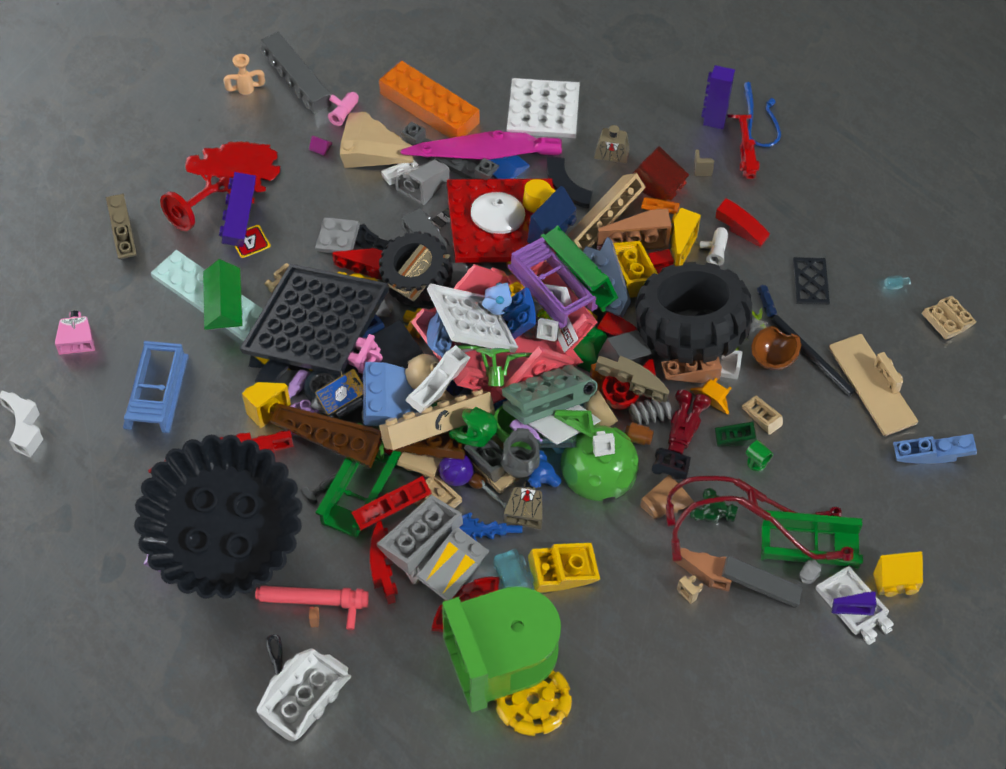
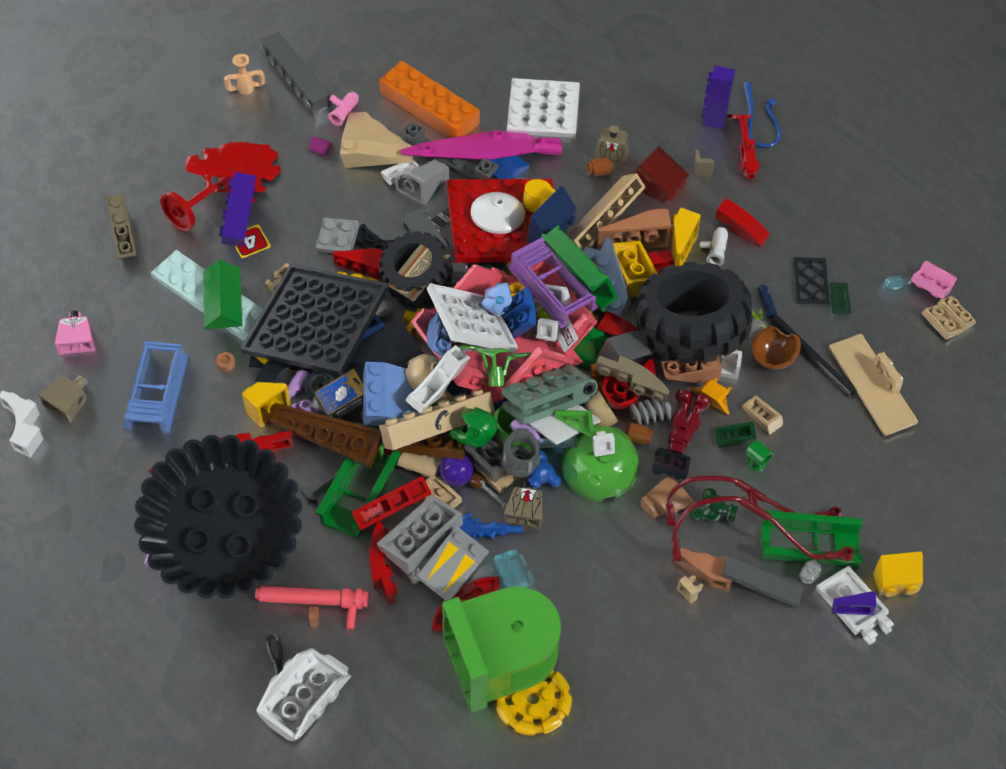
bright pink hips [348,334,383,374] -> none
yellow slope [527,543,600,593] -> none
black tile [547,155,593,208] -> none
orange slope [641,197,680,215] -> none
medium blue slope [893,434,977,464] -> none
none -> dark tan torso [38,375,88,423]
none -> nougat tile [215,352,235,371]
none -> dark orange brick [587,157,613,177]
none -> clear green tile [829,282,851,314]
none -> bright pink bracket [910,260,957,299]

